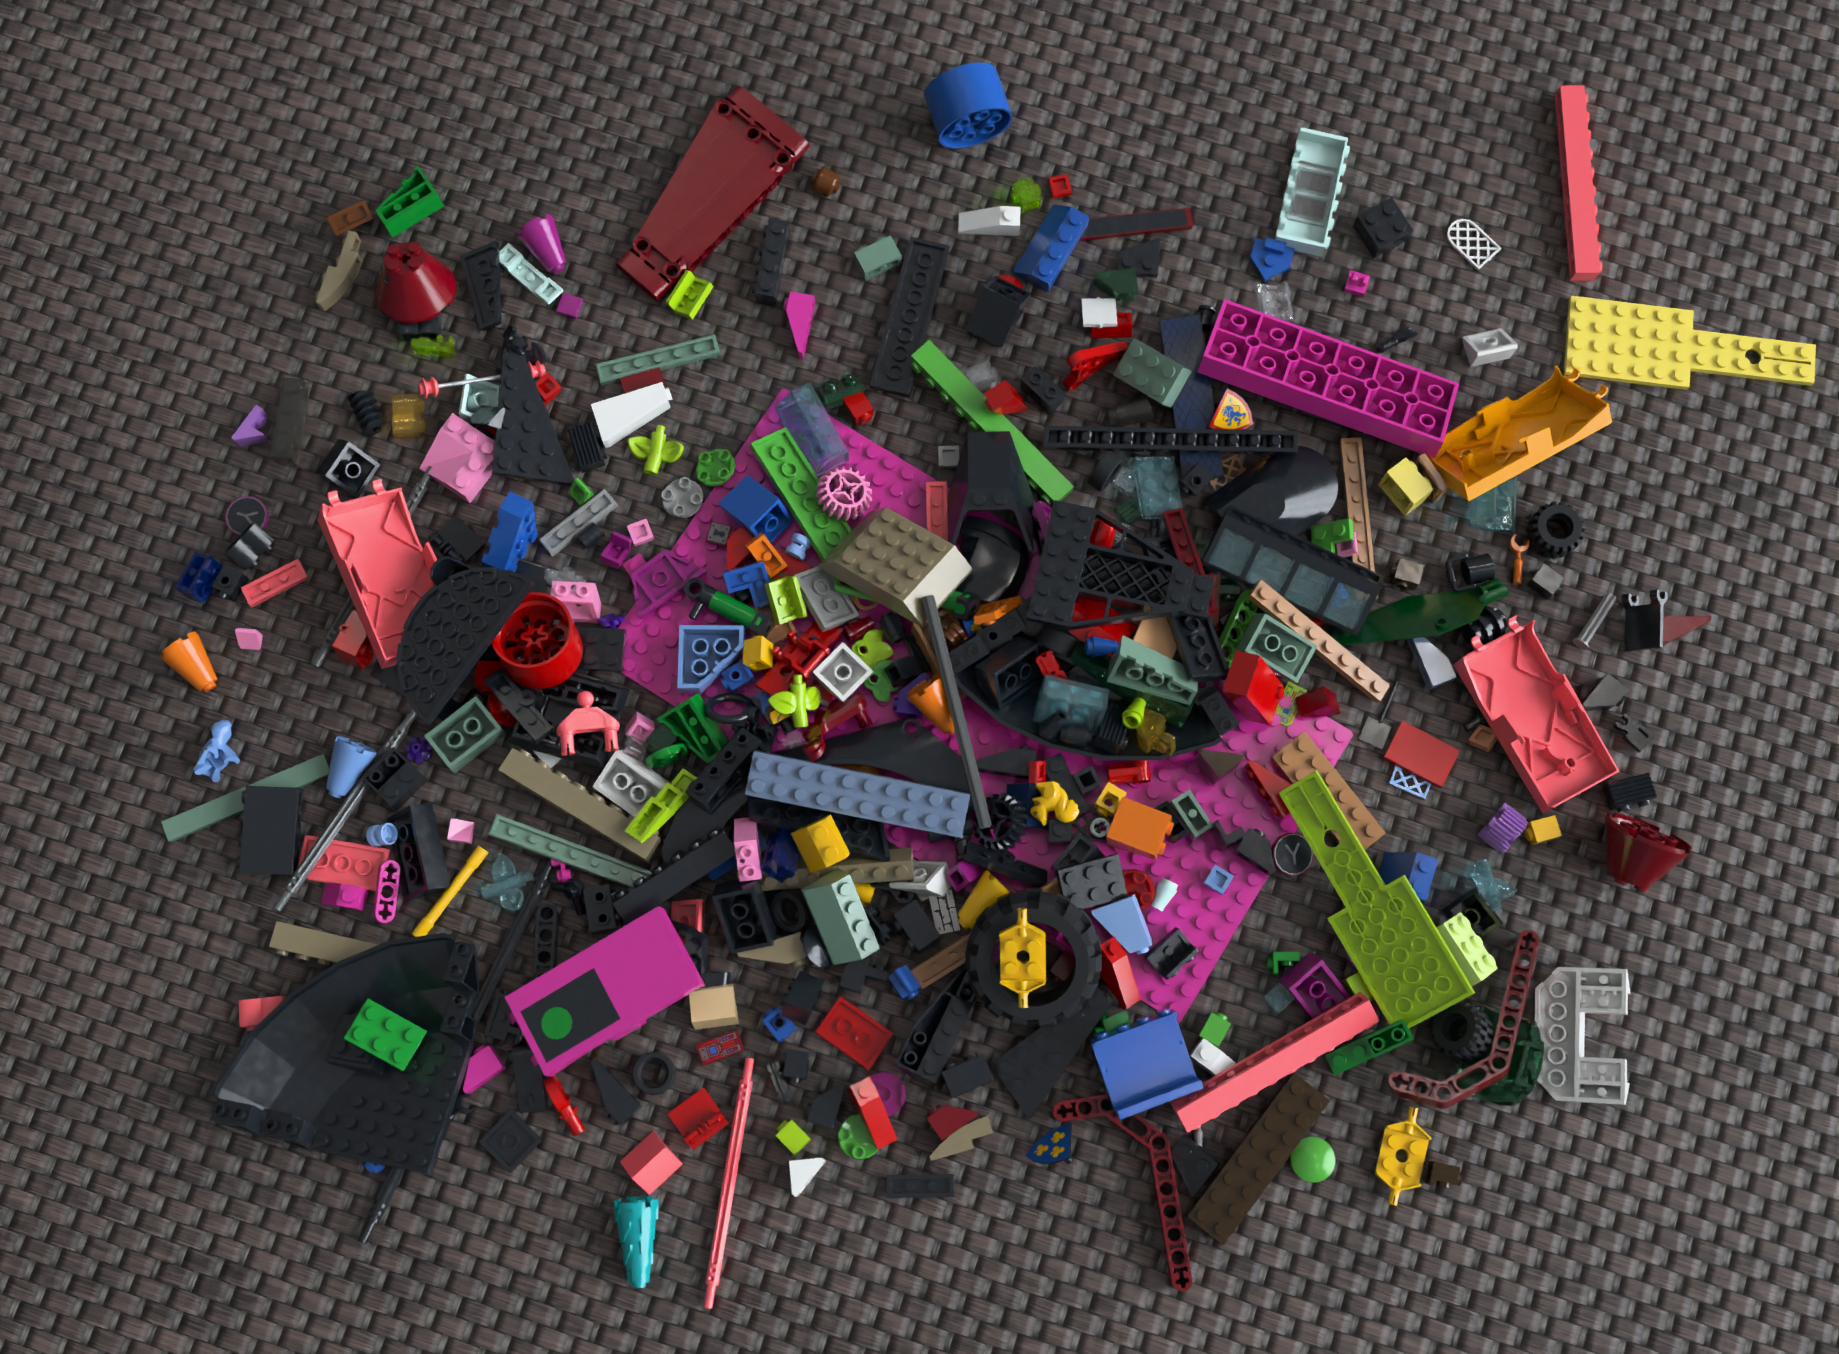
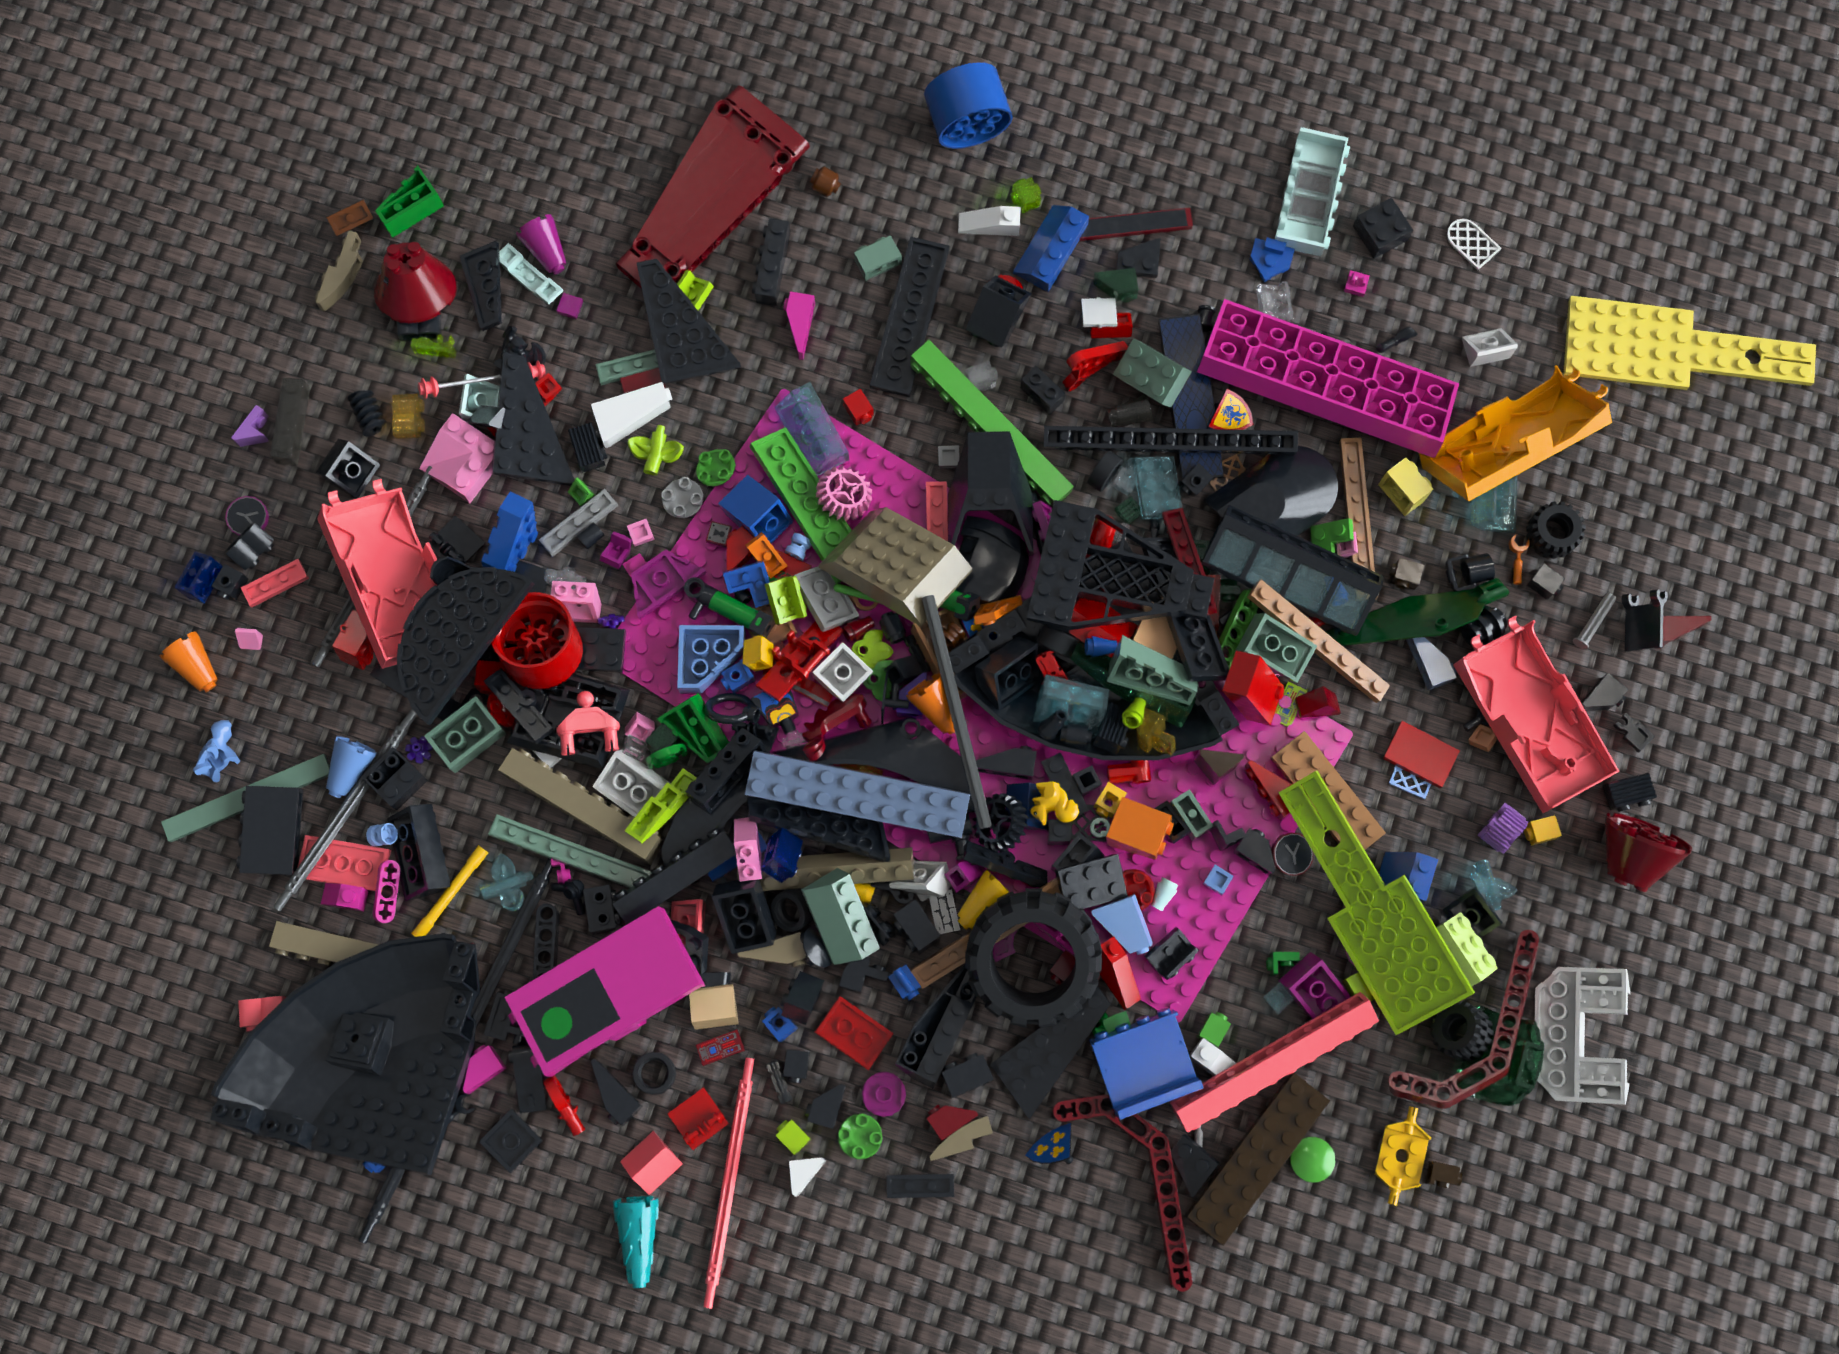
green brick [342,998,427,1071] -> none
bright pink slope [447,818,475,844] -> none
lime plant [768,674,821,727] -> none
yellow slope [791,814,850,873] -> none
clear green plate [817,374,865,410] -> none
slope [847,1076,897,1150] -> none
red slope [984,380,1029,415] -> none
yellow plate [999,908,1046,1008] -> none
red tile [1029,760,1046,783] -> none
red tile [1048,174,1072,199] -> none
green slope [1324,1019,1414,1075] -> none
piece [1358,680,1399,750] -> none
medium nougat tile [1415,453,1449,503] -> none
coral brick [1555,85,1602,281] -> none
none -> black wing [636,259,741,385]
none -> black shield [881,670,909,724]

